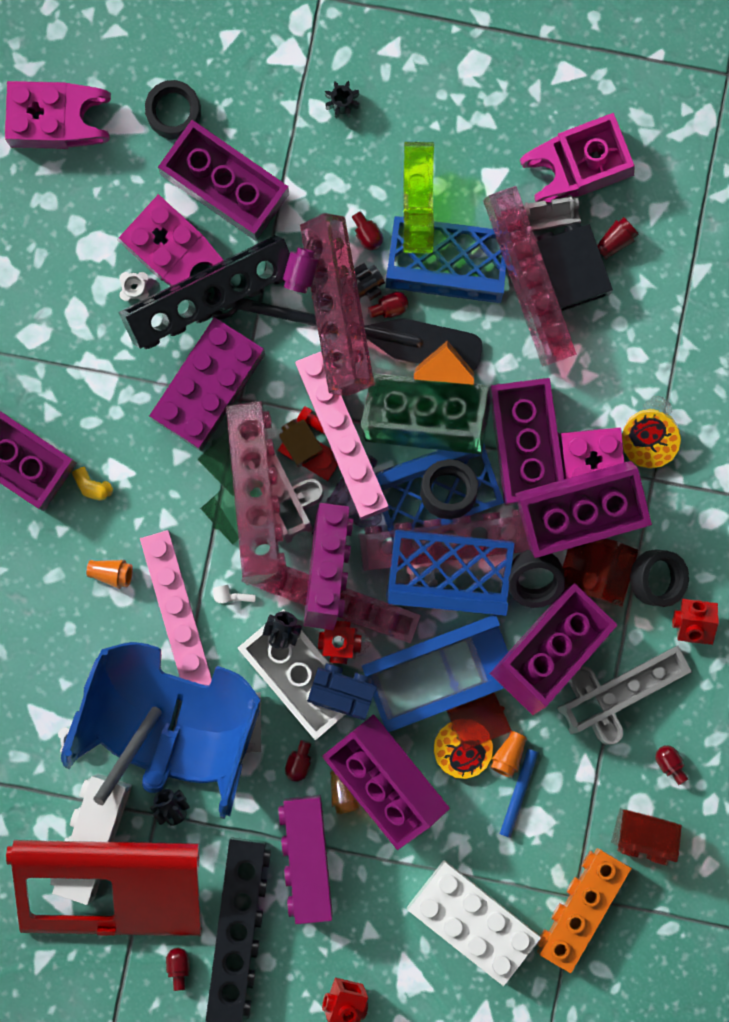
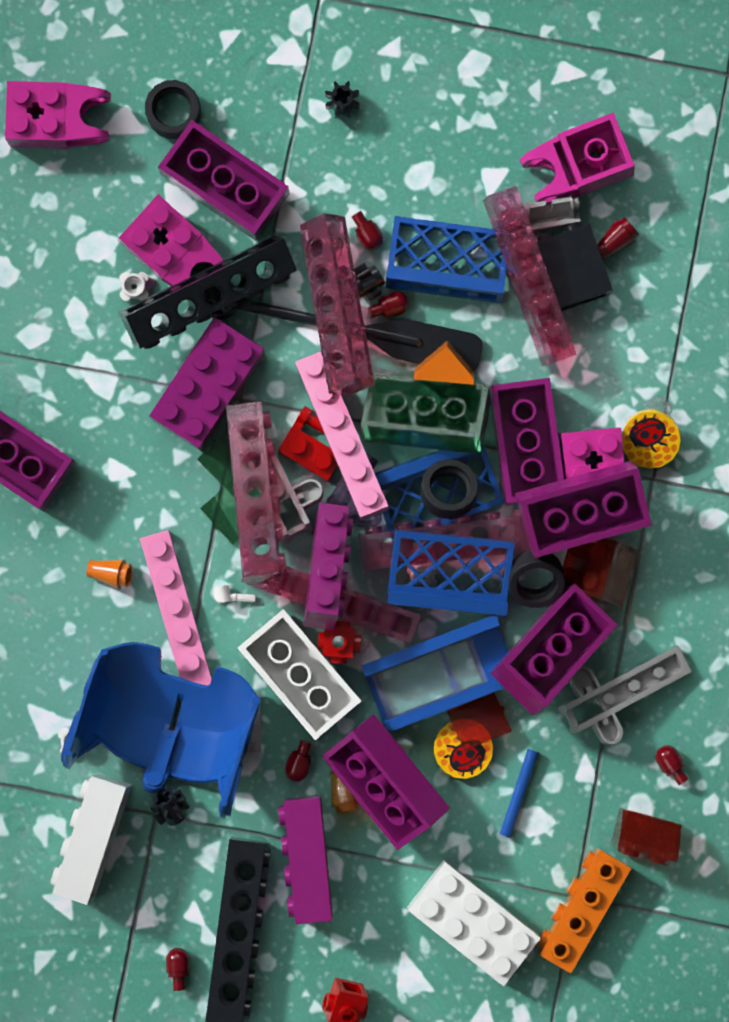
red piece [6,840,202,937] -> none
yellow arm [72,466,113,501] -> none
dark grey bar [93,707,162,805] -> none
black gear [262,611,302,649] -> none
dark brown brick [278,419,323,468] -> none
magenta brick [283,247,319,293] -> none
dark blue brick [307,663,376,721] -> none
clear neon green arch [402,142,434,253] -> none
orange cone [491,731,527,778] -> none
black tyre [630,549,689,607] -> none
red brick [672,599,719,645] -> none

